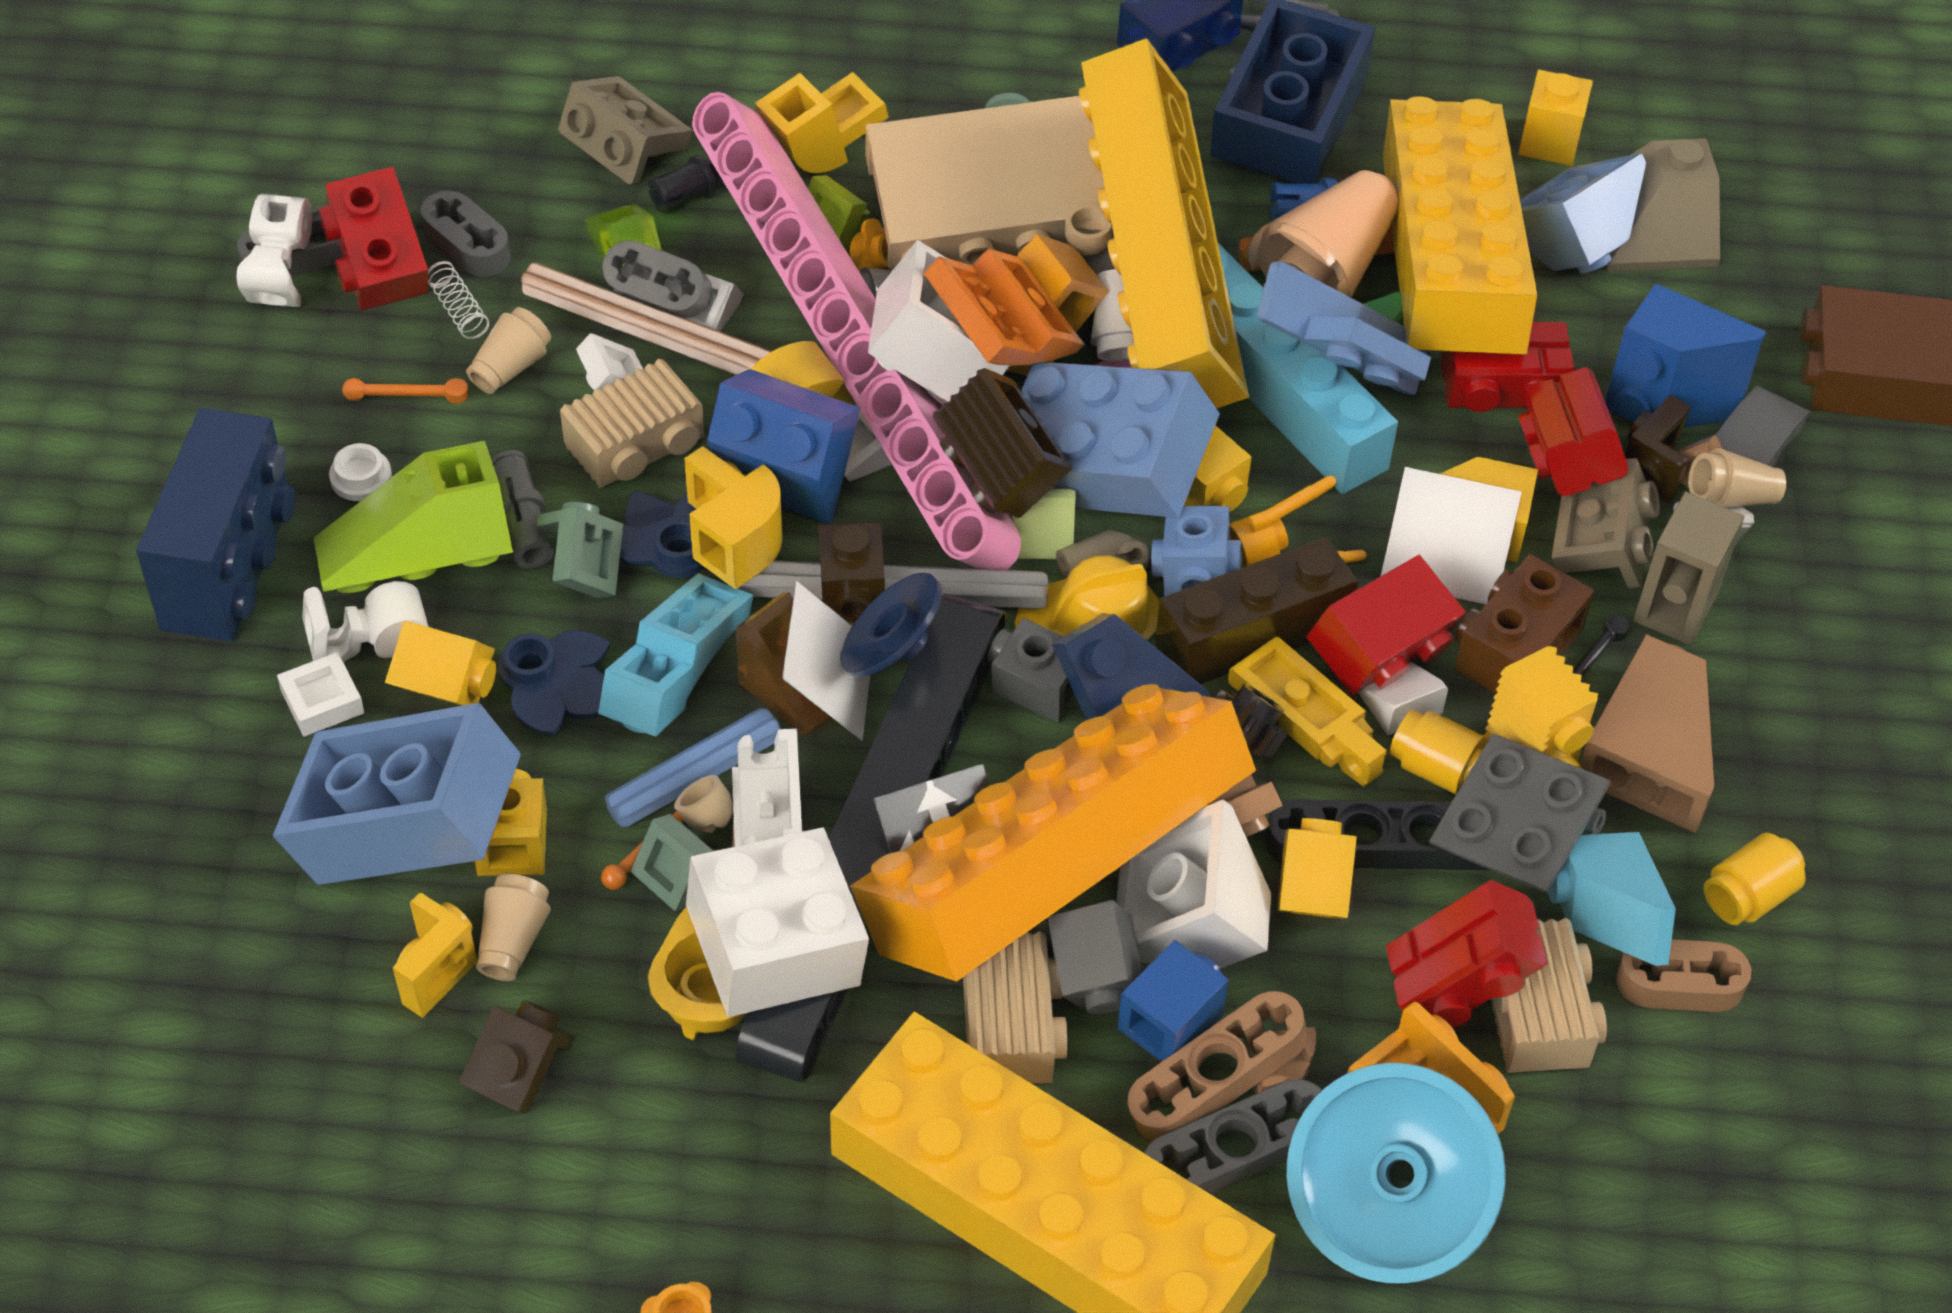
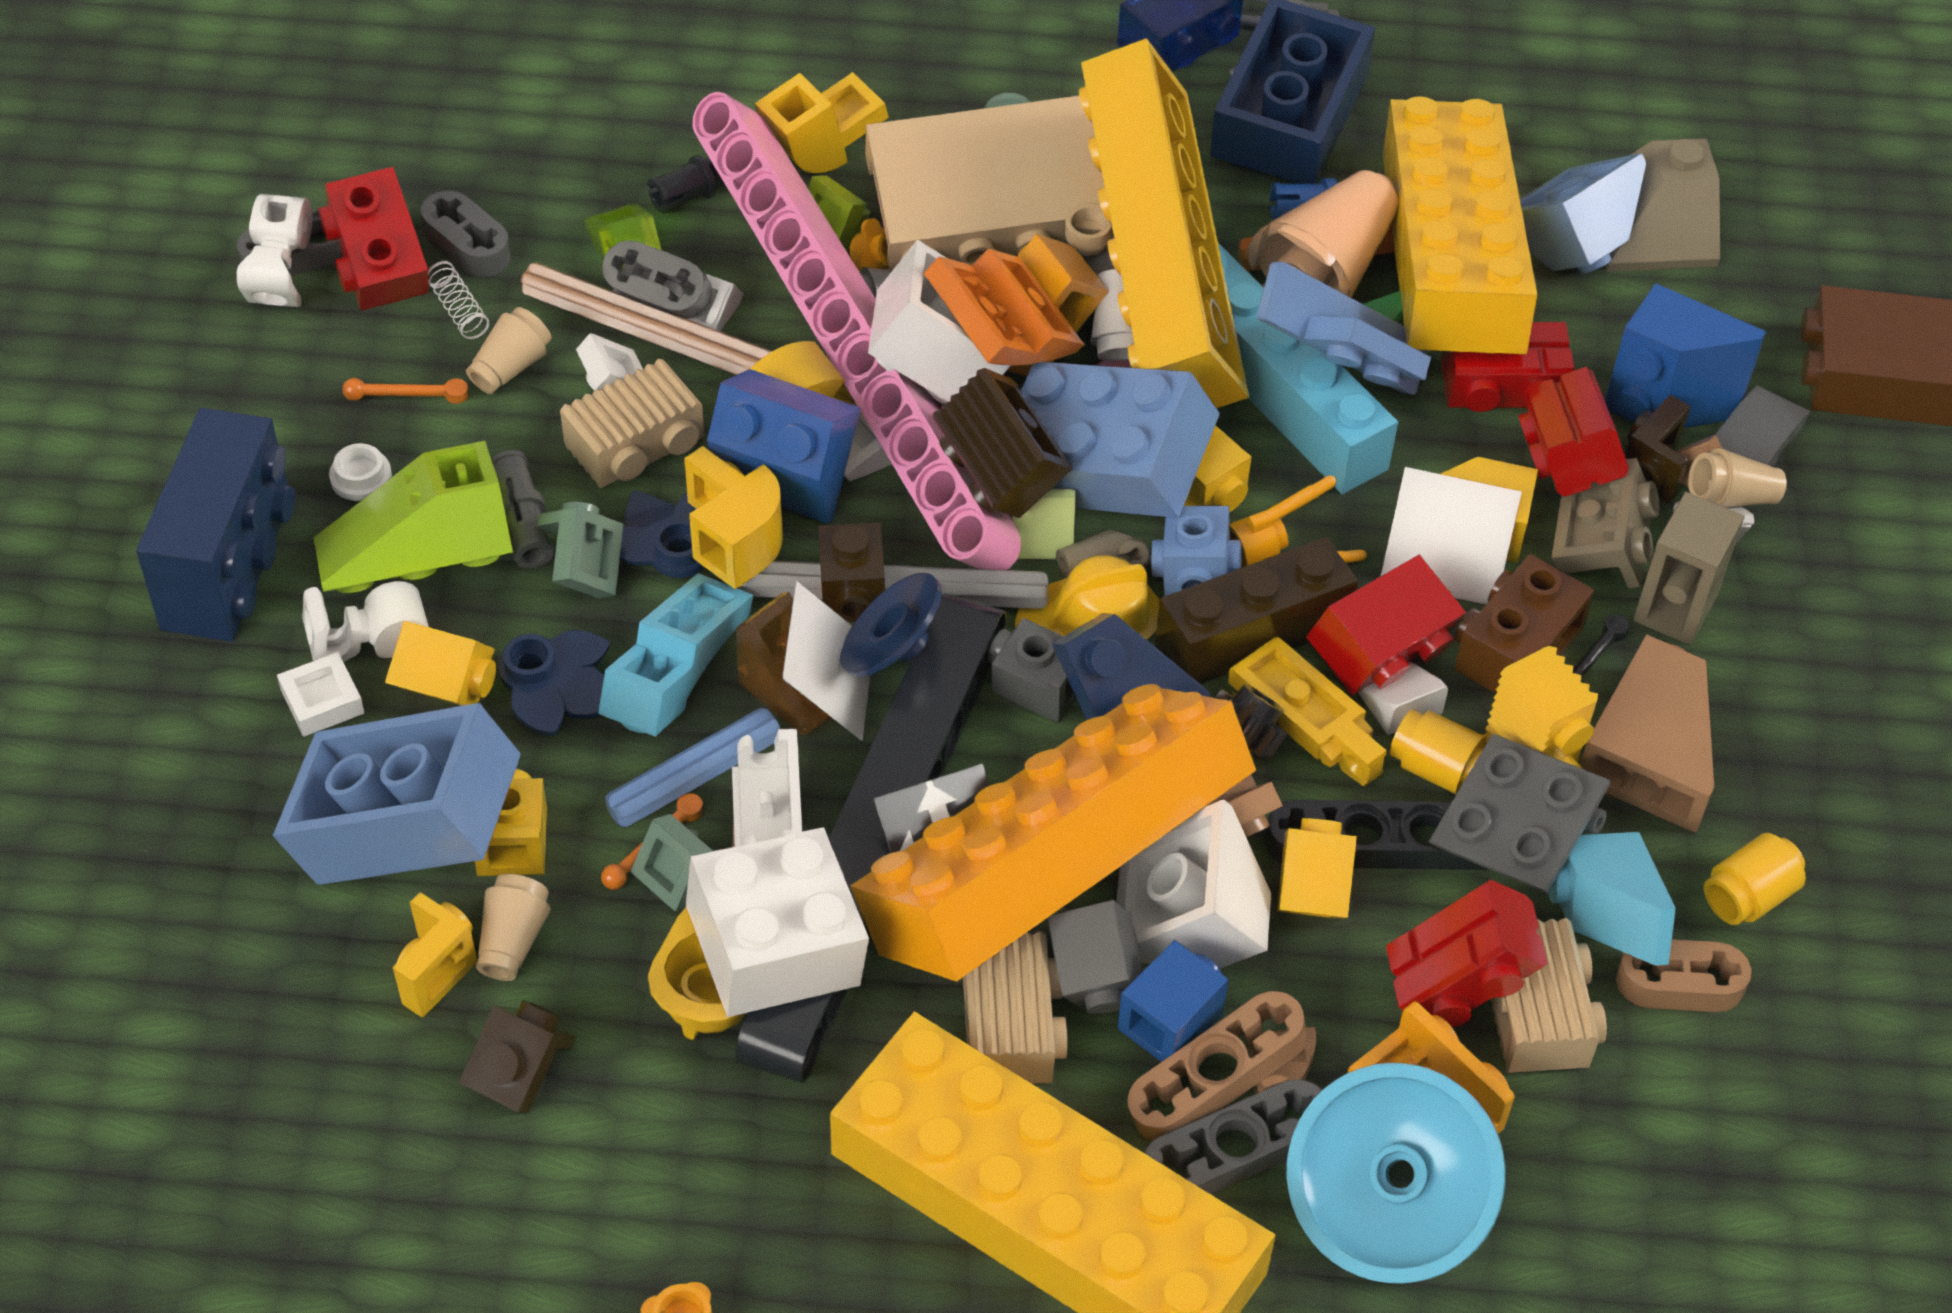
dark tan bracket [558,76,693,184] -> none
tan hinge [674,775,733,834] -> none
yellow brick [1518,70,1593,166] -> none

